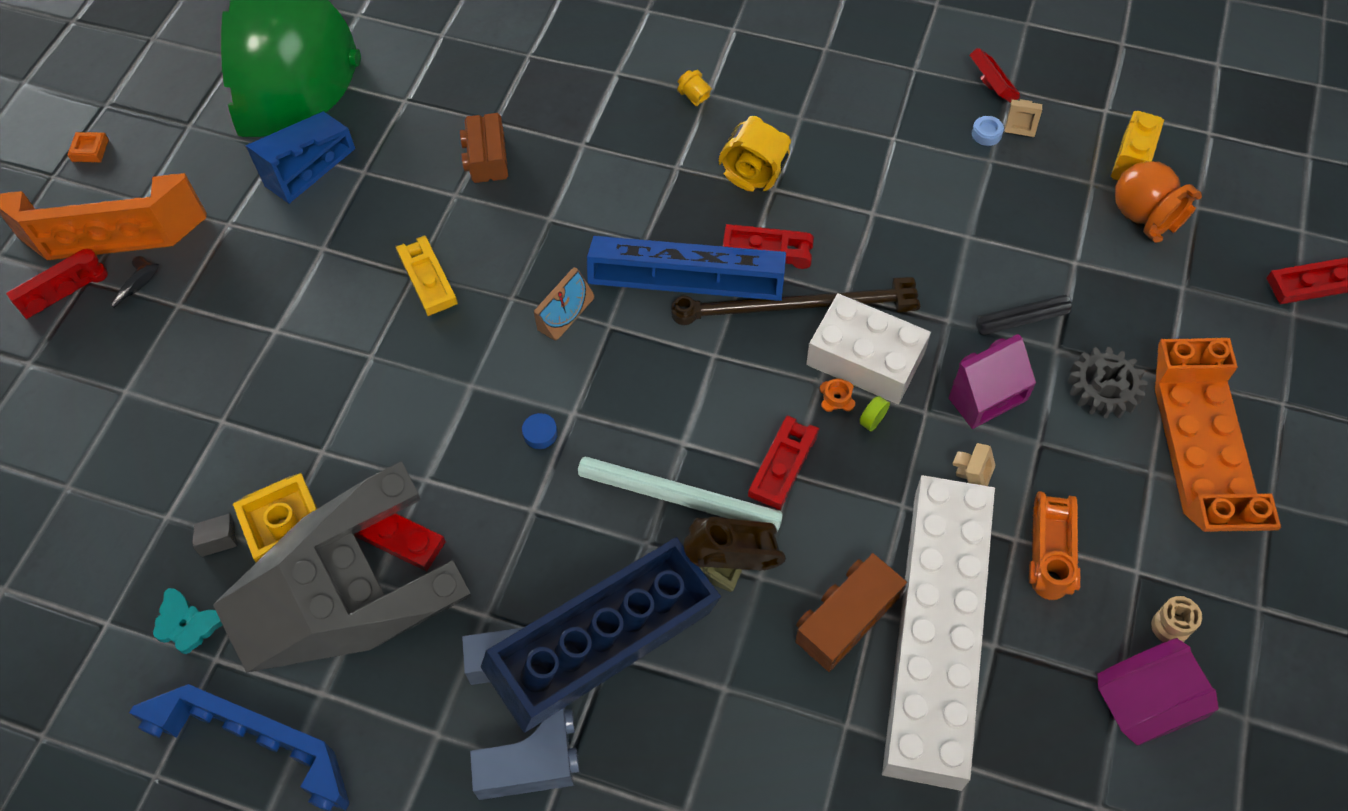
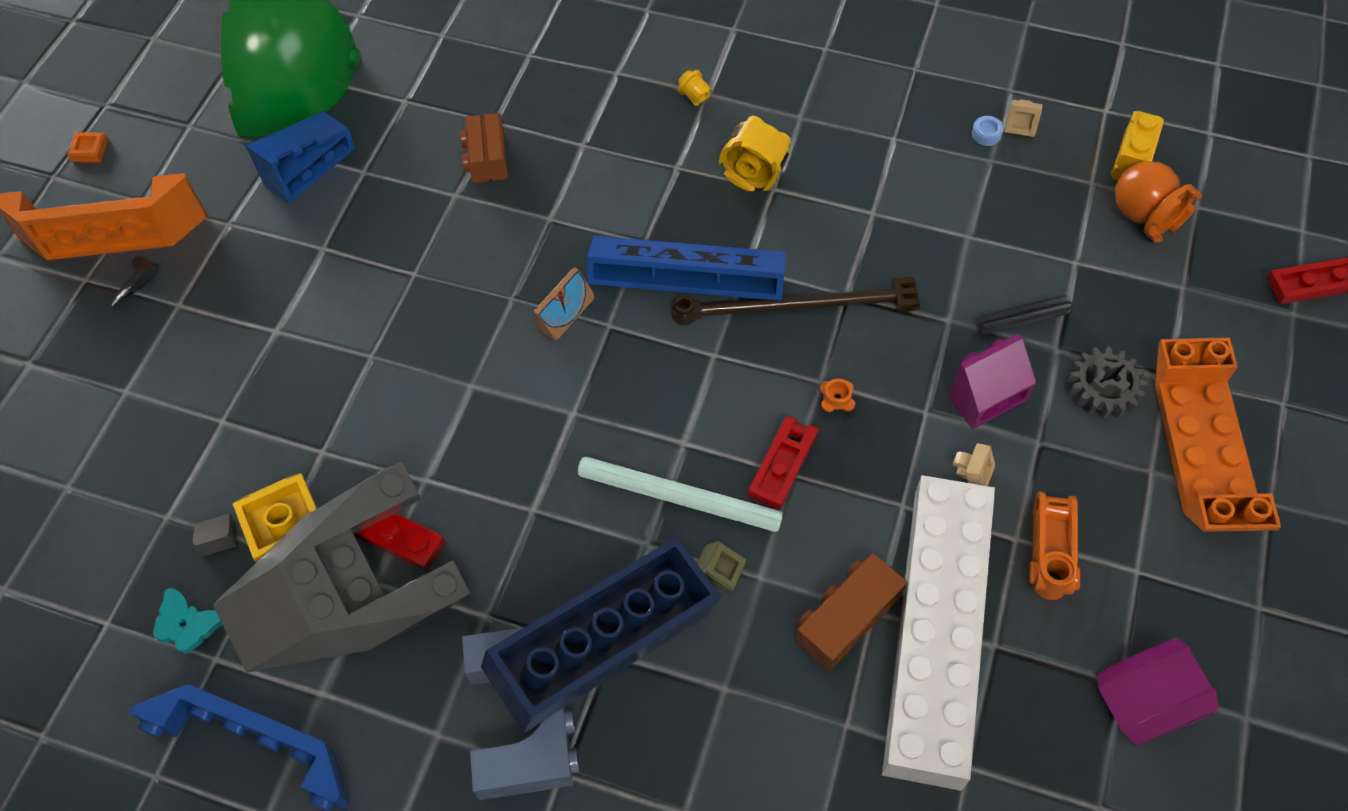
red plate [6,248,108,319] -> none
yellow plate [395,235,458,316] -> none
blue tile [522,413,558,449] -> none
dark brown piece [683,517,786,571] -> none
red plate [723,224,814,269] -> none
white brick [806,293,931,405] -> none
lime tile [860,396,890,431] -> none
red plate [969,48,1021,103] -> none
tan wheel [1151,596,1202,642] -> none

